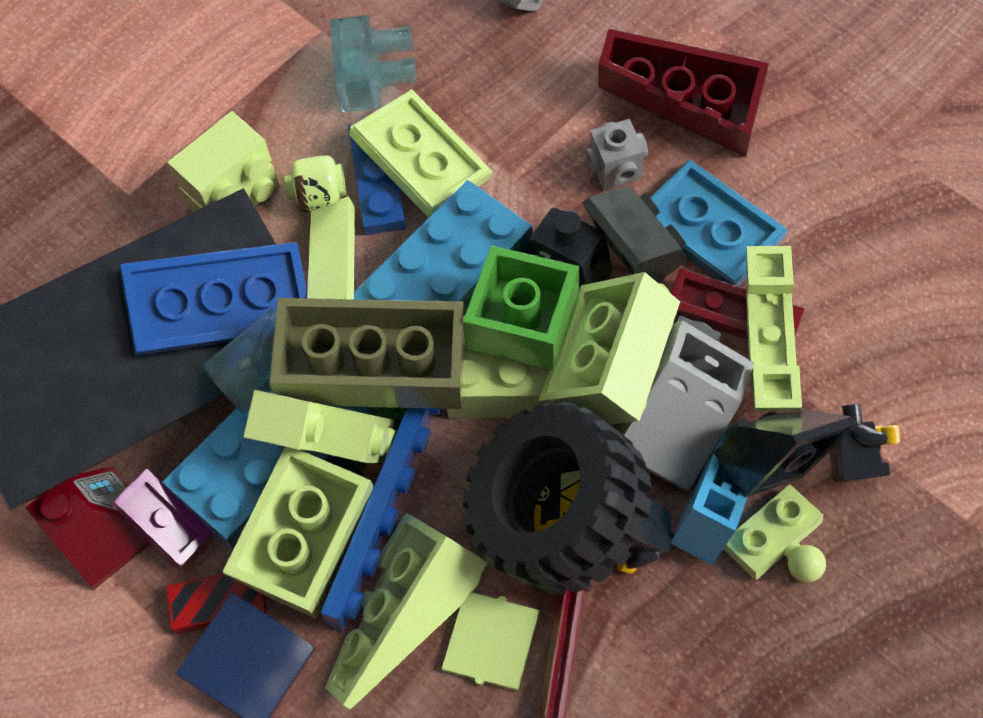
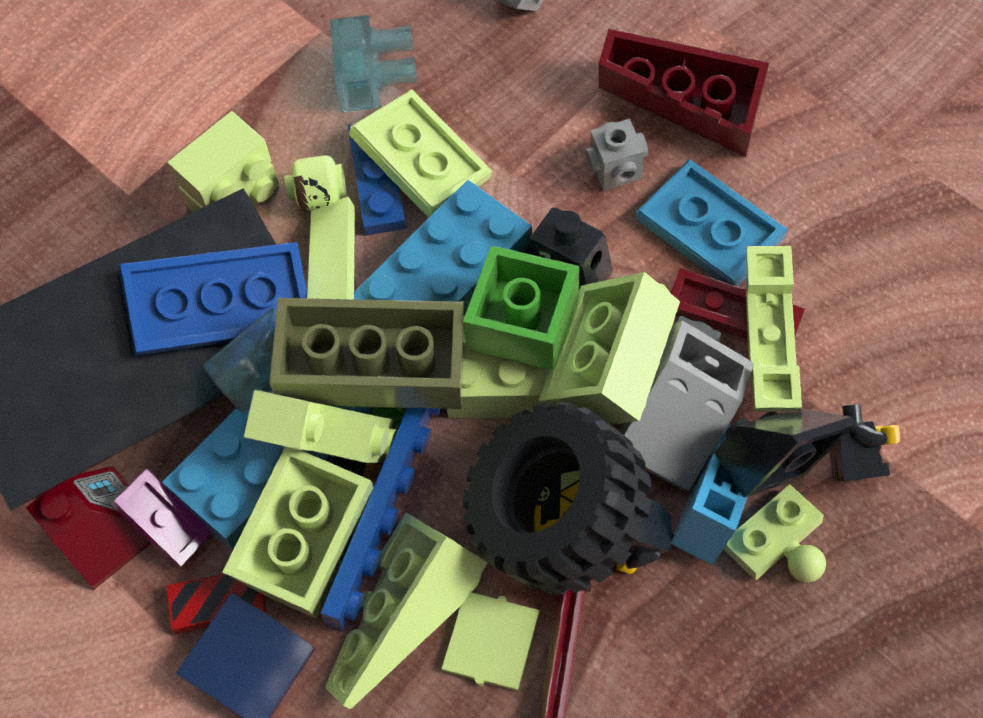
pearl dark grey slope [582,186,687,283] -> none

